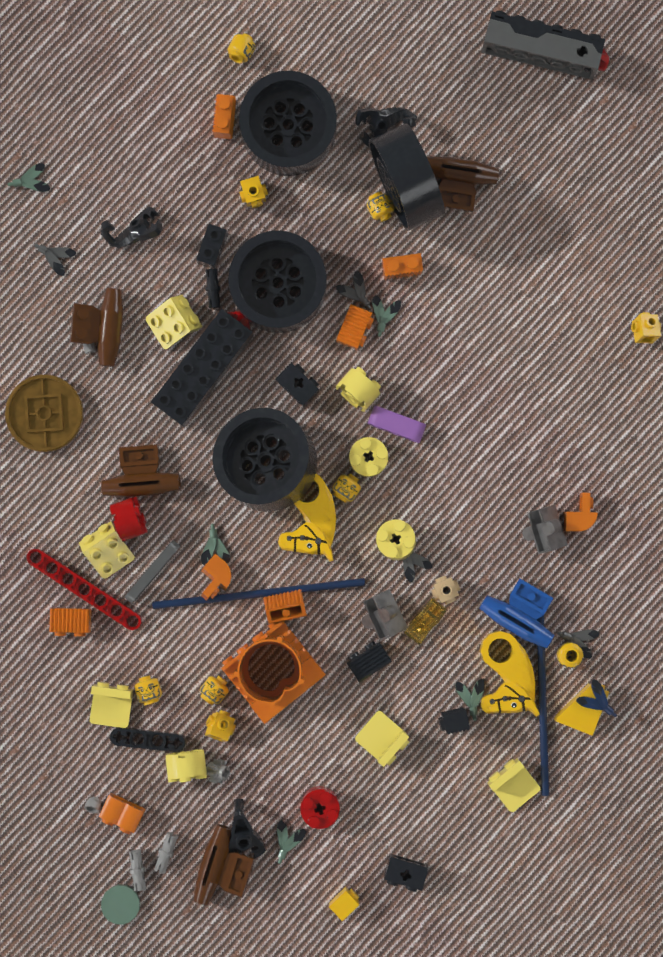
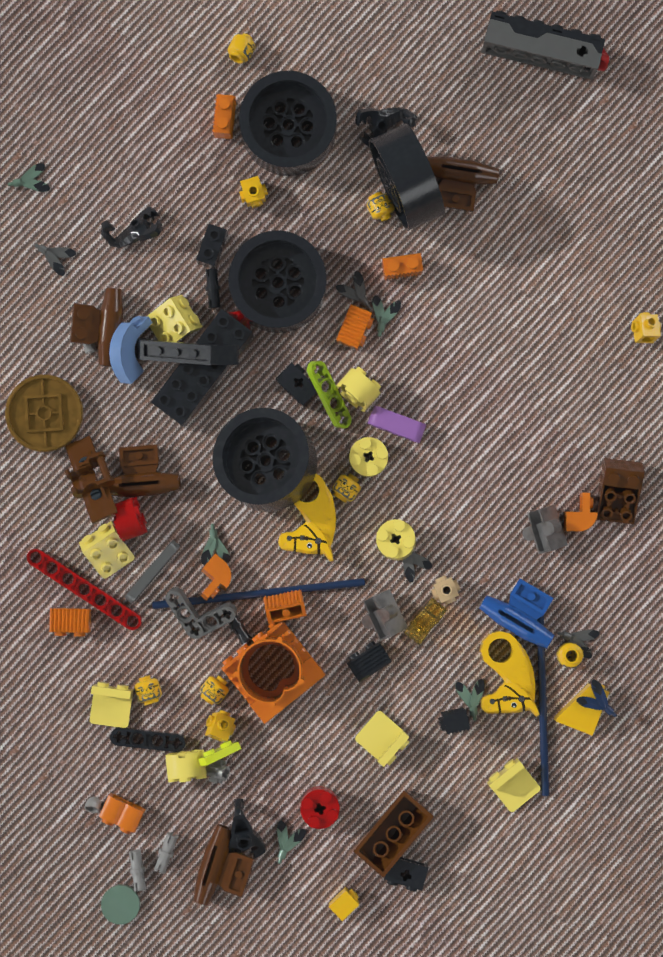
none -> reddish brown piece [65,435,118,524]
none -> medium blue arch [109,316,153,384]
none -> black slope [135,338,239,365]
none -> dark grey beam [166,587,237,639]
none -> neon yellow wing [198,740,241,766]
none -> black pin [223,610,252,645]
none -> lime beam [307,361,352,429]
none -> reddish brown slope [353,789,434,878]
none -> reddish brown slope [596,458,645,524]

